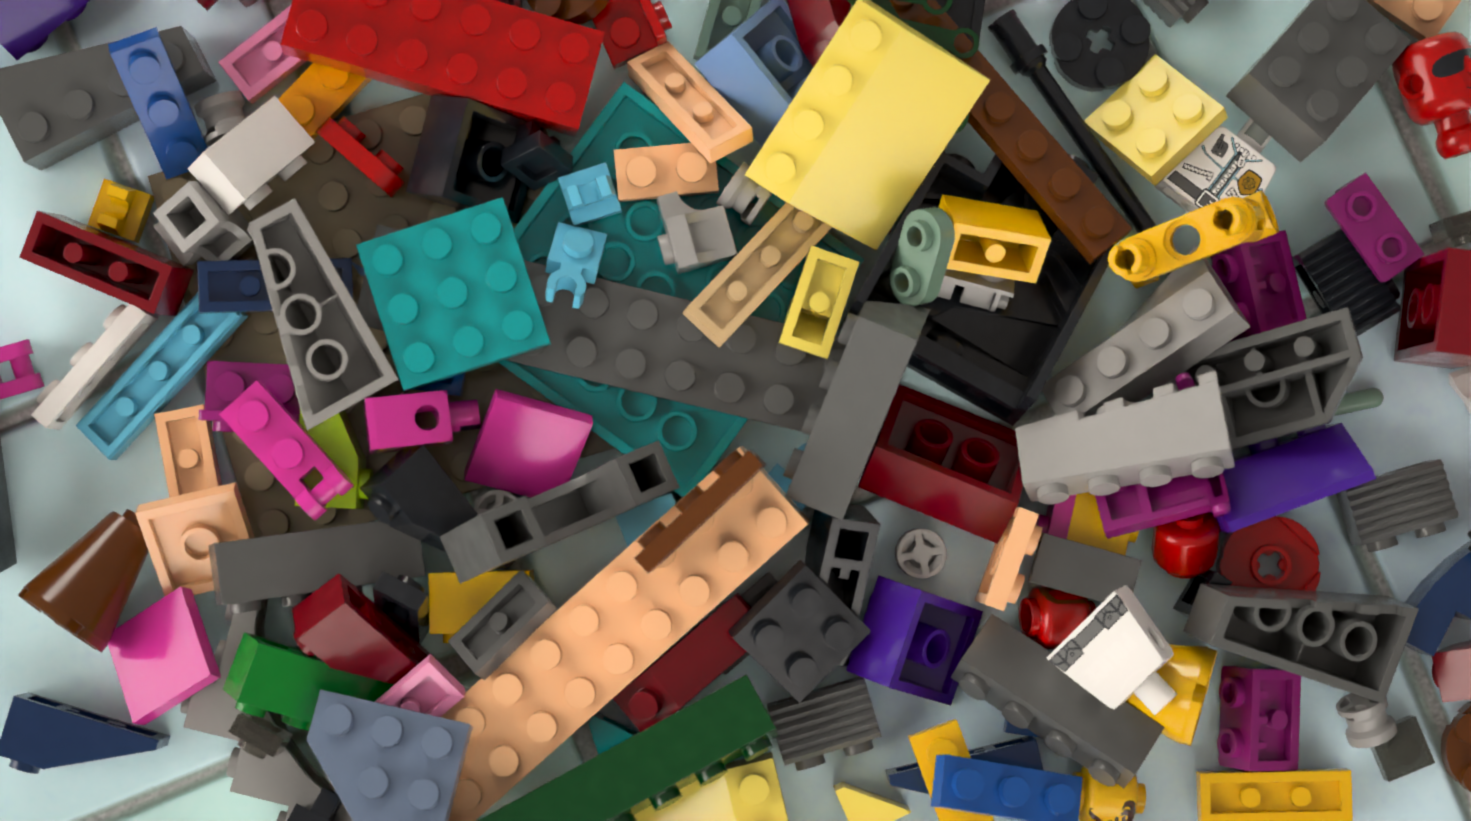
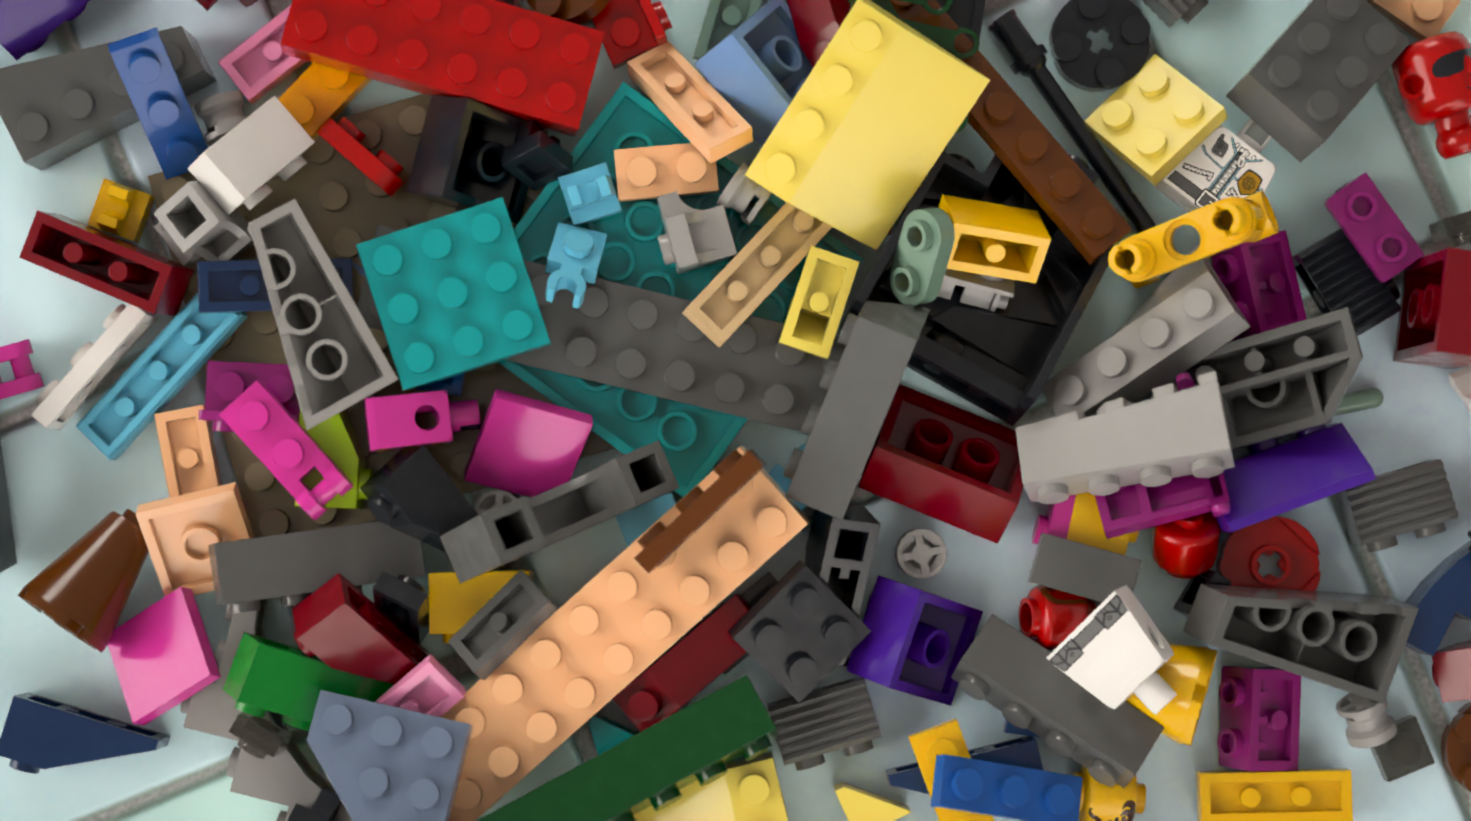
light nougat plate [974,507,1042,611] -> none

